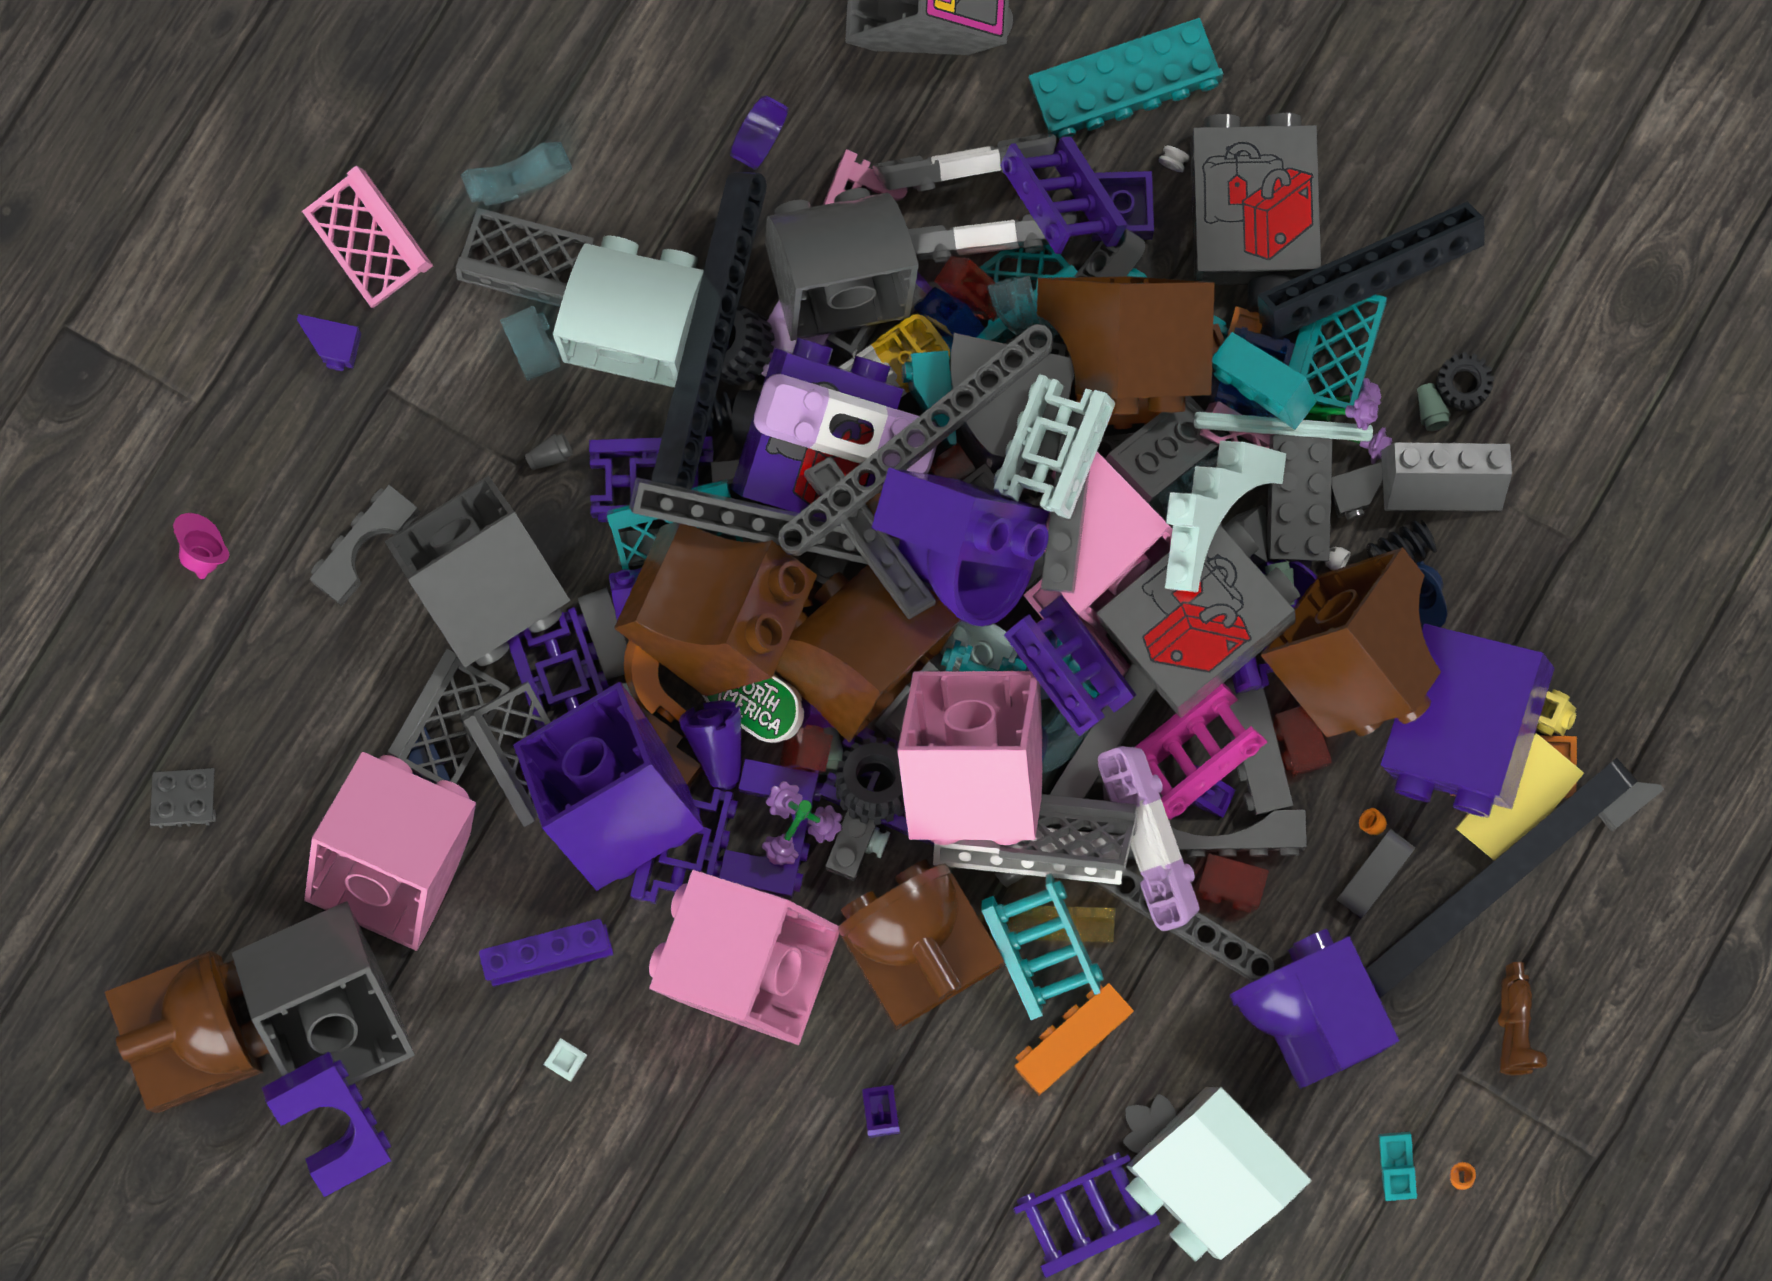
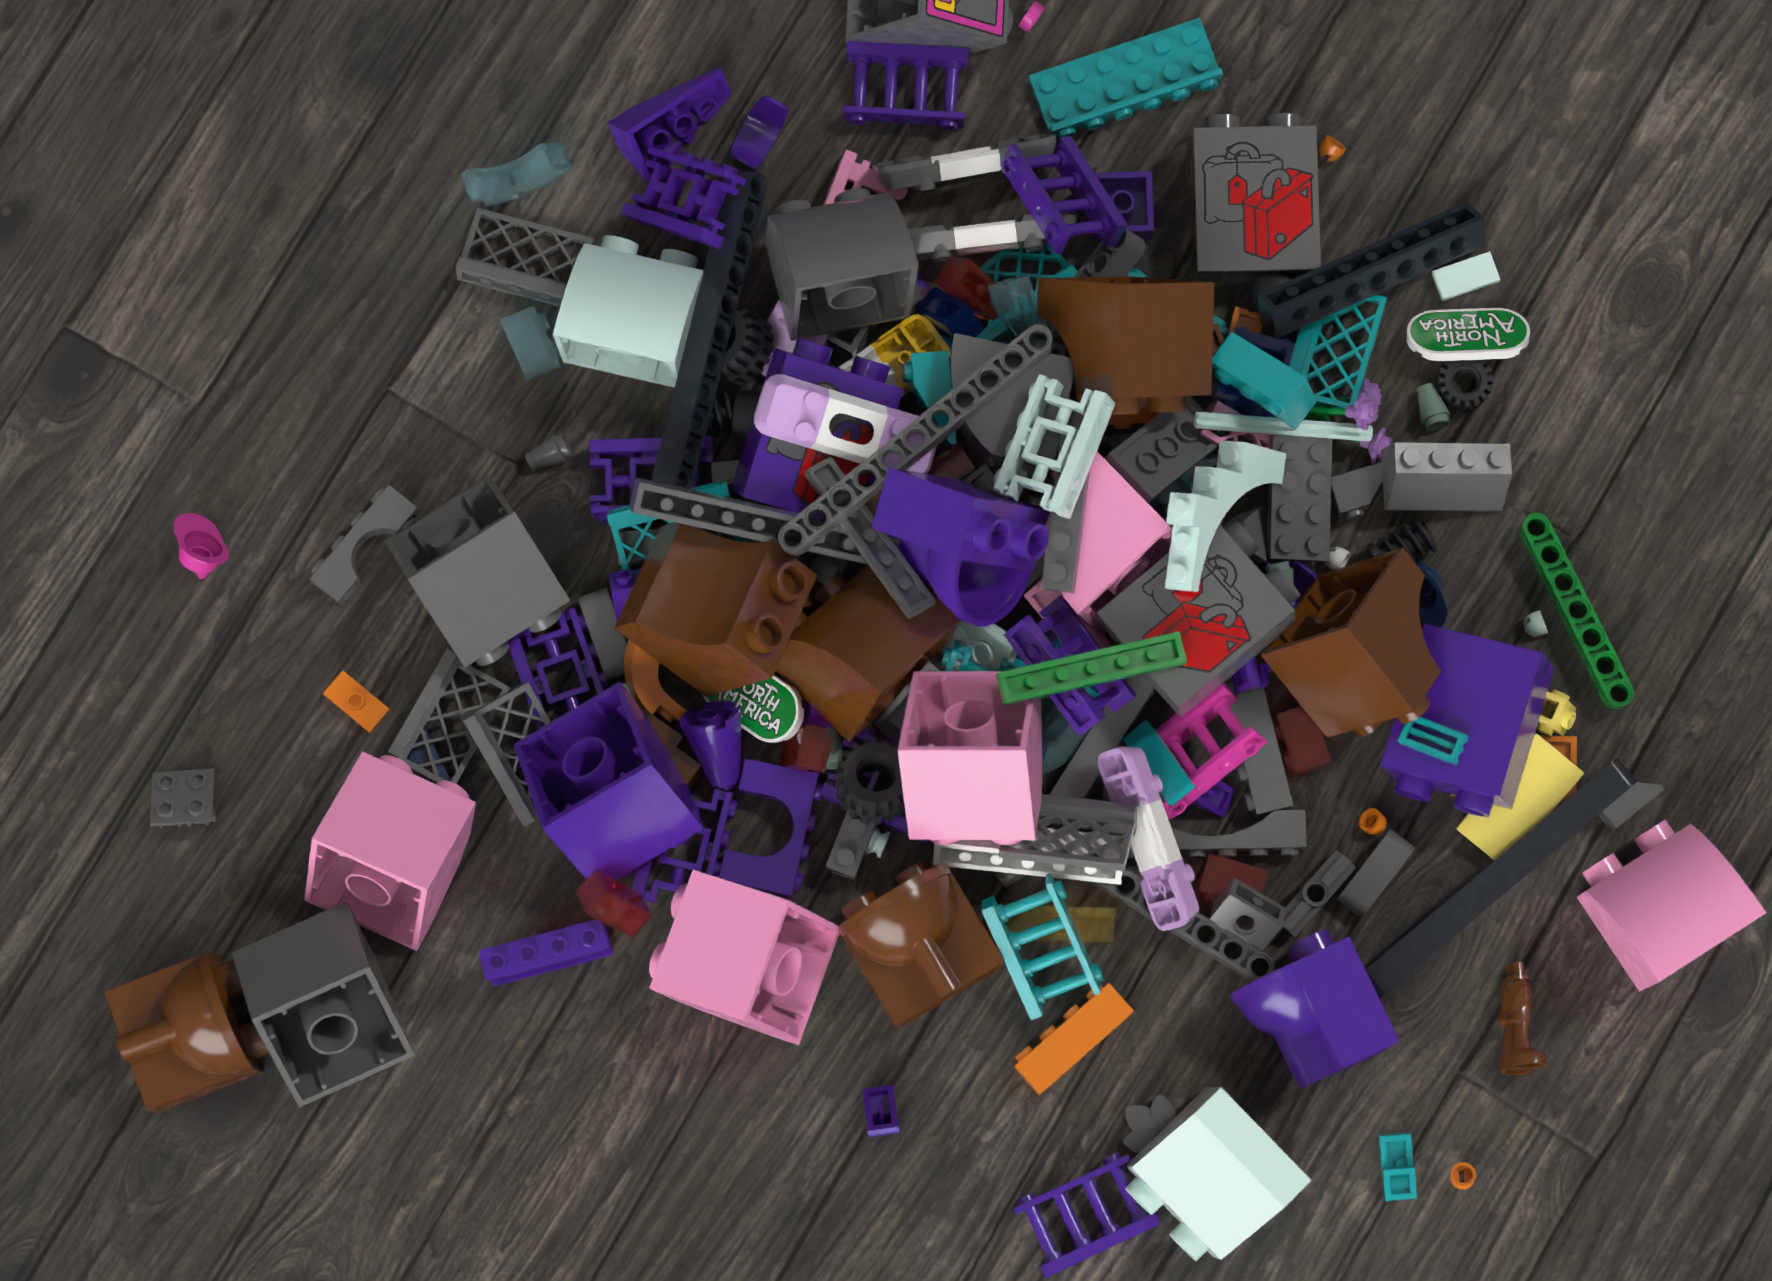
dark purple arch [262,1052,392,1197] -> none
dark purple slope [297,314,362,371] -> none
bright pink fence [302,166,433,308] -> none
light aqua tile [544,1038,588,1082] -> none
medium lavender plant [762,781,842,865] -> none
white bush [1158,146,1189,172] -> none
none -> orange plate [323,670,391,734]
none -> clear red brick [576,870,652,938]
none -> dark purple wedge [608,68,732,182]
none -> dark purple fence [620,145,747,249]
none -> dark purple fence [843,41,969,130]
none -> green plate [995,632,1187,706]
none -> dark pink tile [1018,1,1044,32]
none -> teal tile [1123,720,1196,806]
none -> dark grey brick [1210,877,1287,951]
none -> dark grey piece [1281,850,1356,938]
none -> orange hinge [1319,135,1346,162]
none -> teal tile [1398,717,1469,766]
none -> tile [1406,308,1530,361]
none -> light aqua tile [1431,252,1500,301]
none -> green beam [1519,513,1634,711]
none -> light aqua hinge [1523,610,1548,637]
none -> bright pink brick [1577,819,1766,992]

